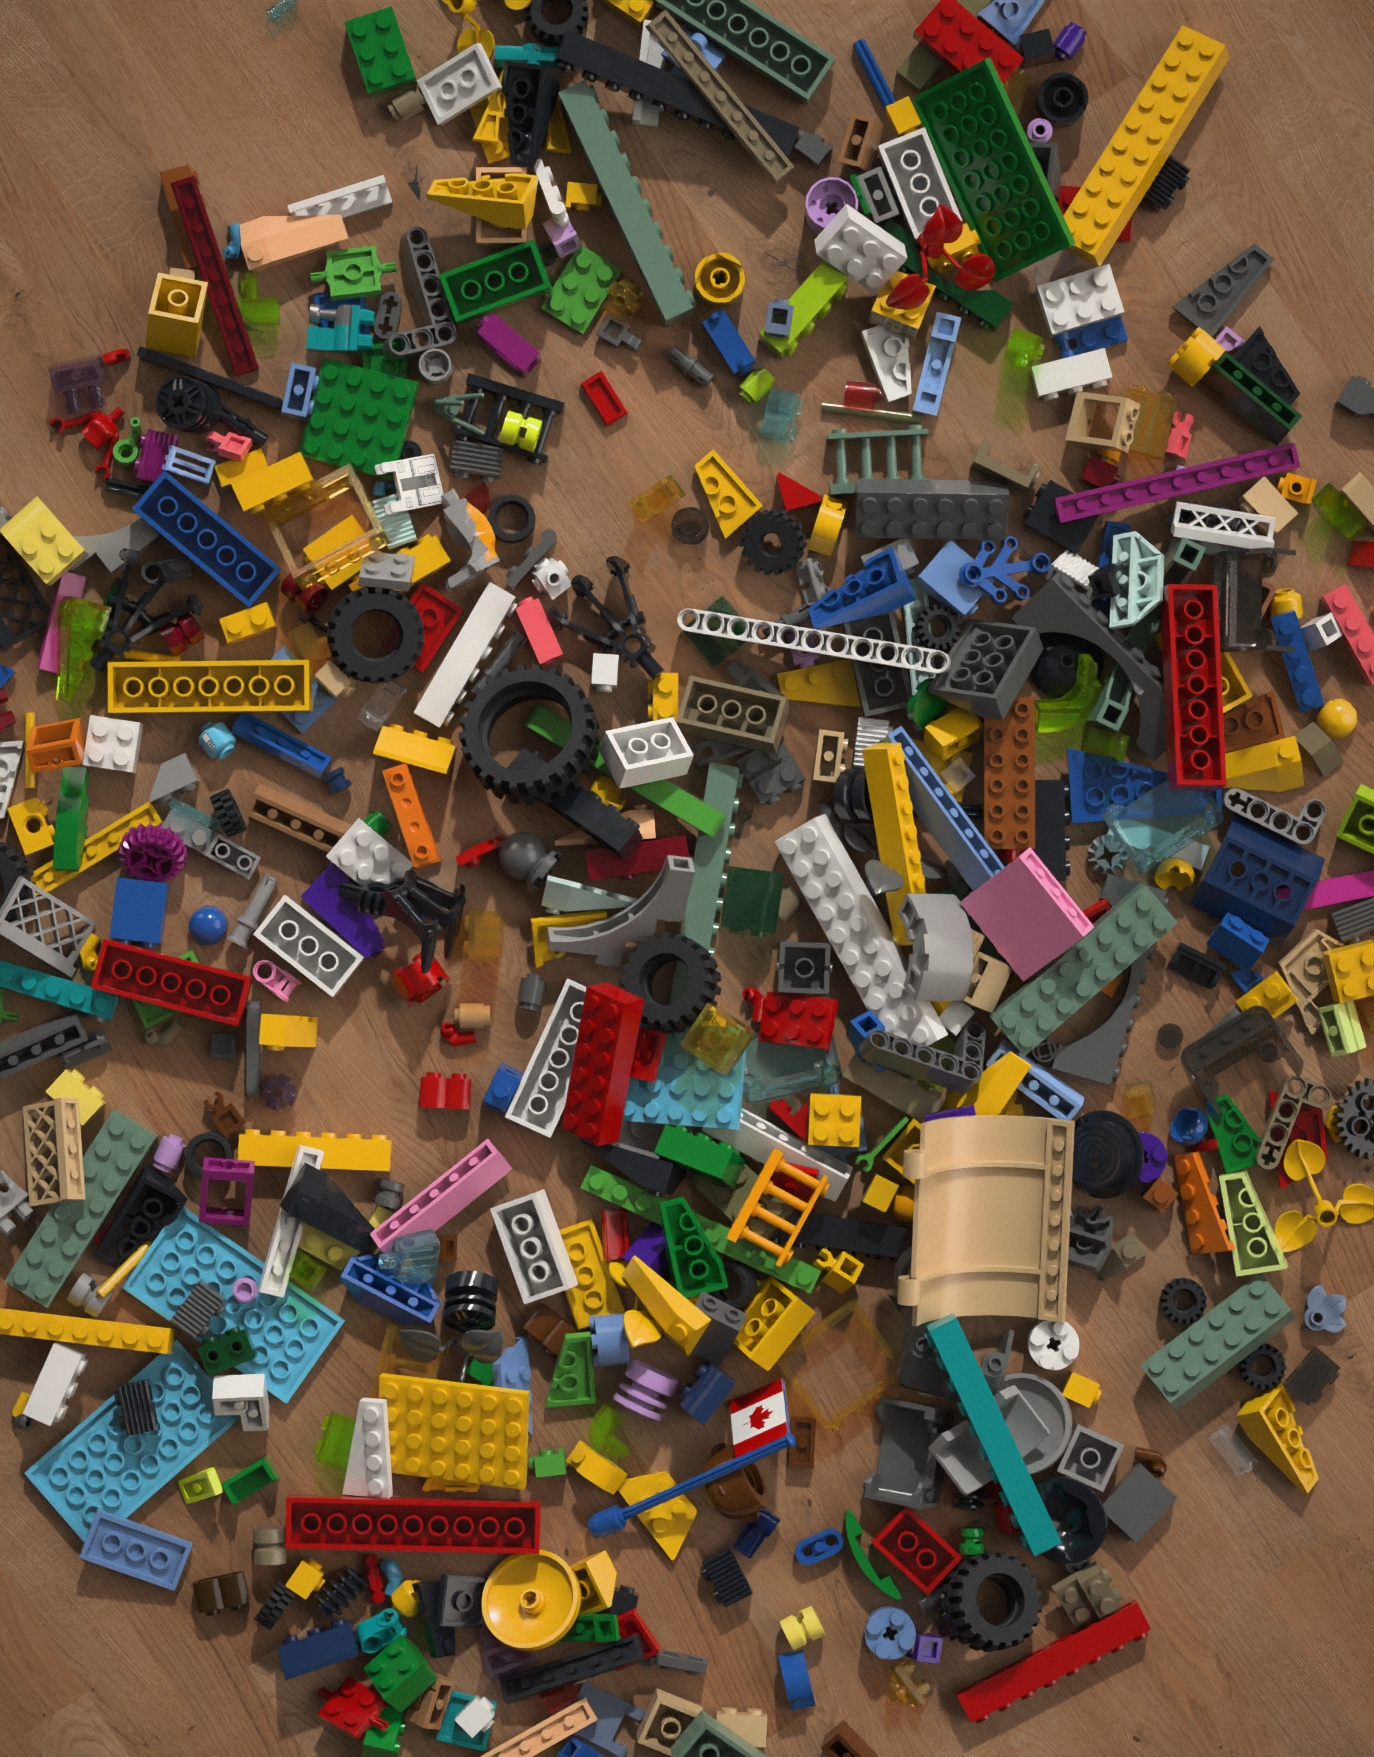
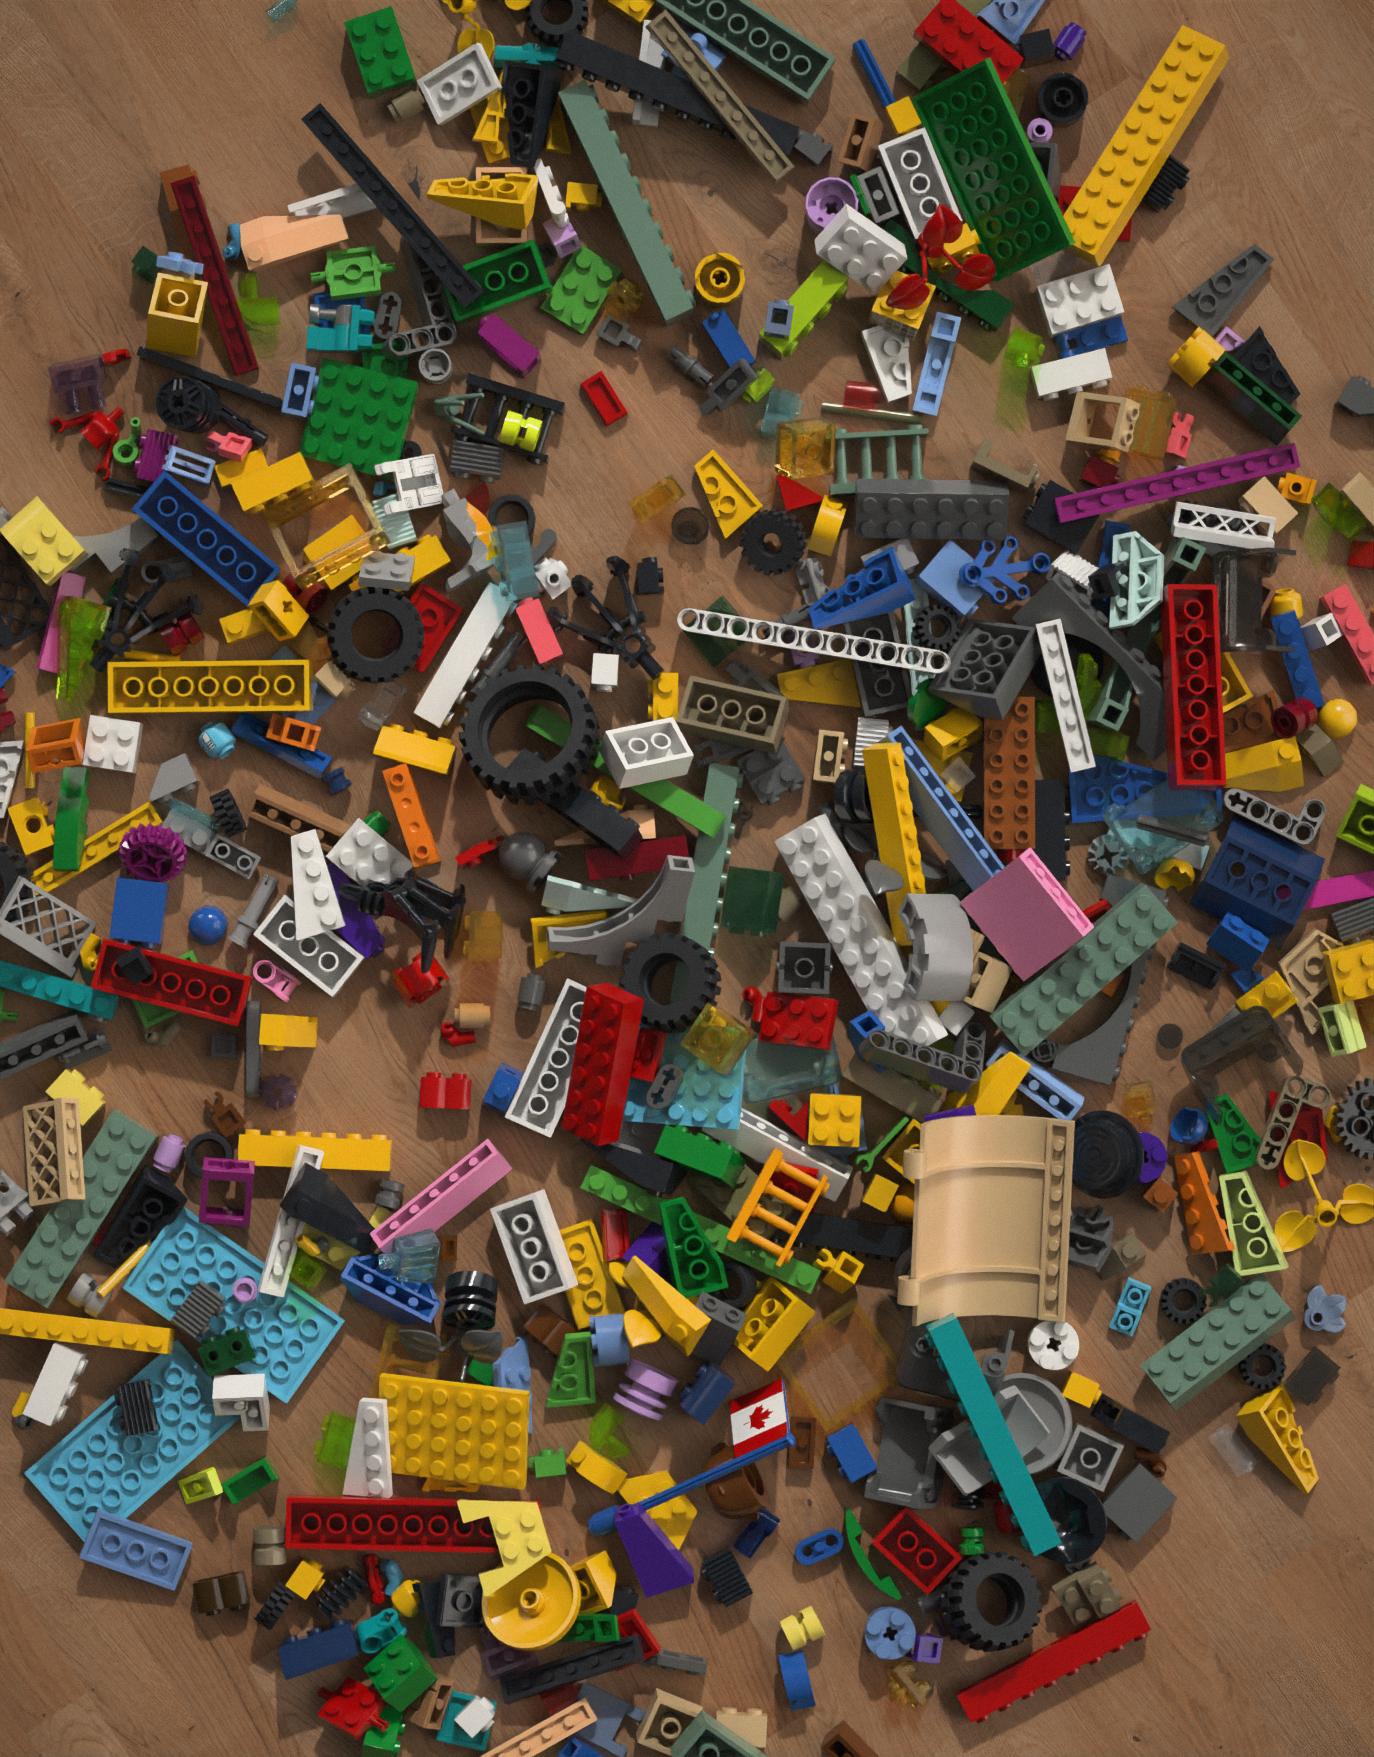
none -> black panel [116,946,155,985]
none -> clear green brick [131,245,164,285]
none -> light blue plate [156,252,204,275]
none -> yellow brick [248,580,309,641]
none -> orange brick [265,713,321,751]
none -> white wing [291,829,346,941]
none -> yellow arm [295,1234,330,1257]
none -> black plate [301,103,485,310]
none -> light yellow wing [457,1499,552,1597]
none -> clear light blue brick [490,521,539,601]
none -> dark purple slope [615,1502,694,1598]
none -> black brick [637,557,664,595]
none -> dark grey beam [646,1064,684,1110]
none -> dark grey hinge [698,358,759,416]
none -> clear yellow brick [775,417,836,479]
none -> blue brick [825,1422,878,1483]
none -> white plate [1035,619,1096,773]
none -> black slope [1090,1393,1171,1454]
none -> medium azure slope [1109,1277,1151,1336]
none -> dark grey axle [1136,814,1209,847]
none -> clear green plate [1199,1263,1246,1308]
none -> dark red wheel [1271,697,1318,739]

